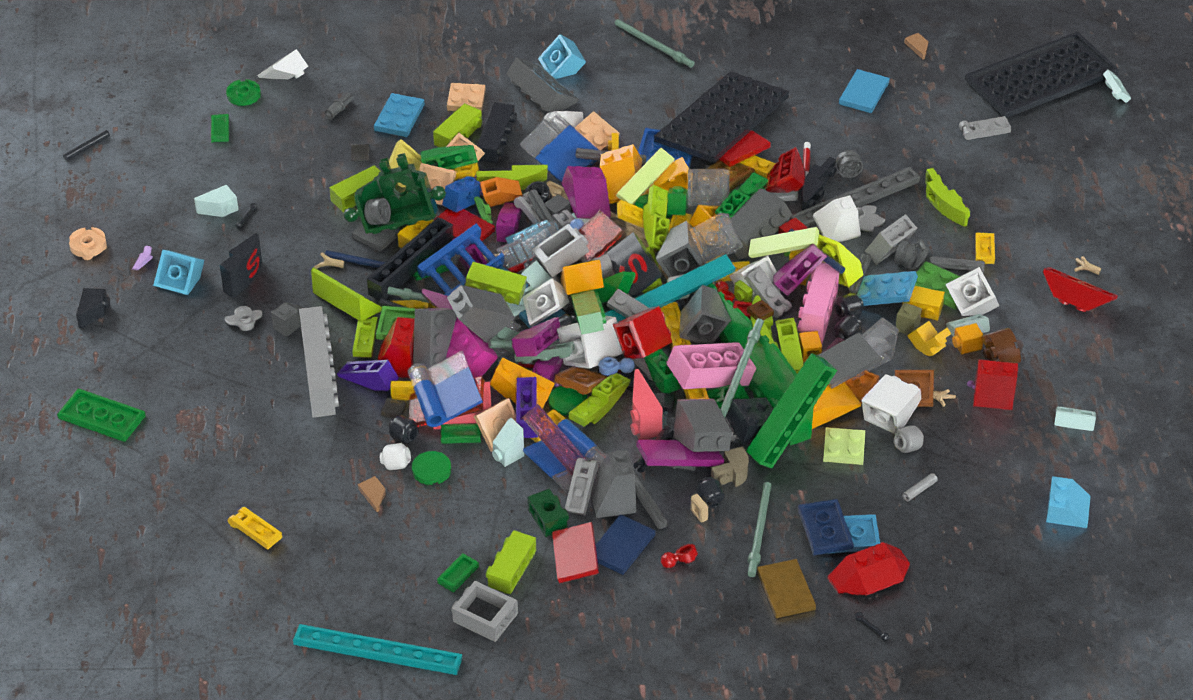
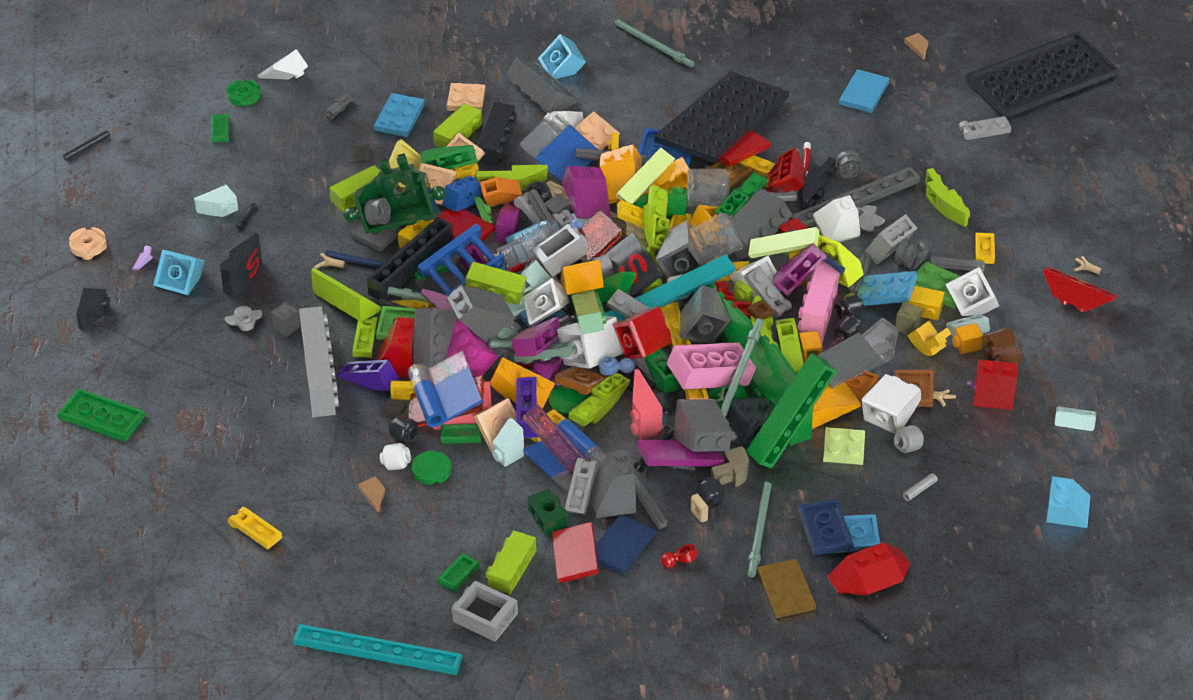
light aqua plate [1103,70,1131,103] -> none

